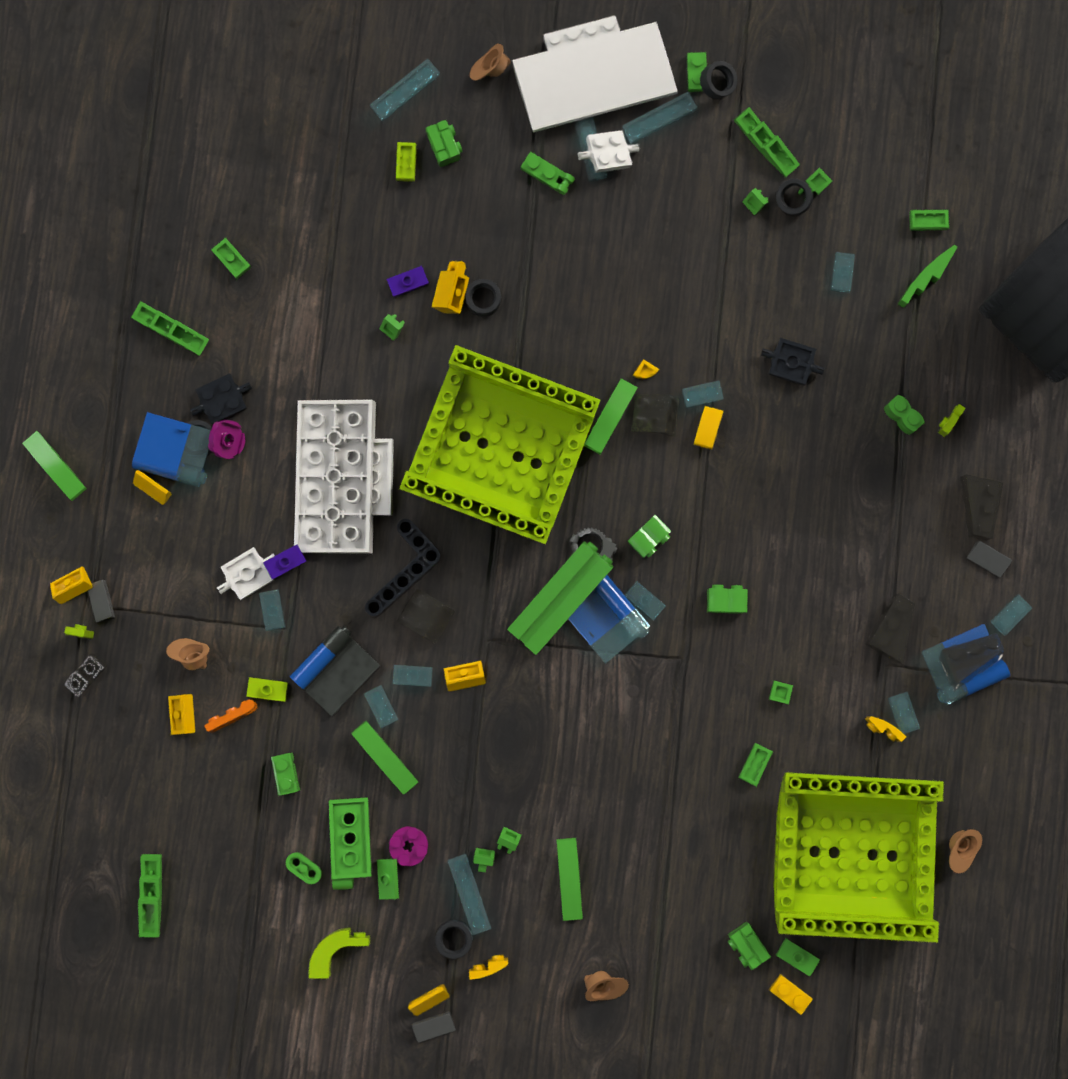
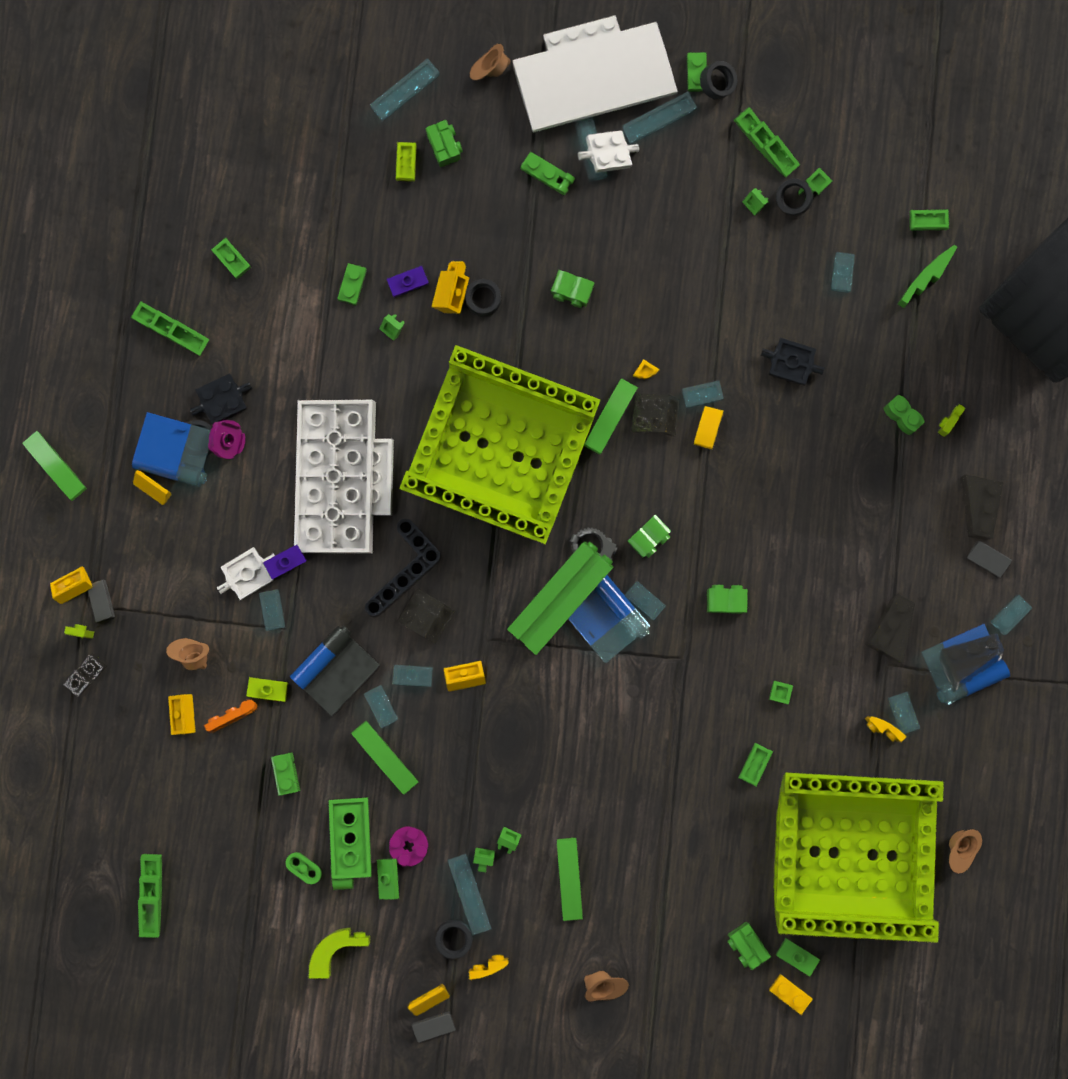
none -> bright green plate [338,263,367,305]
none -> bright green brick [551,270,594,308]

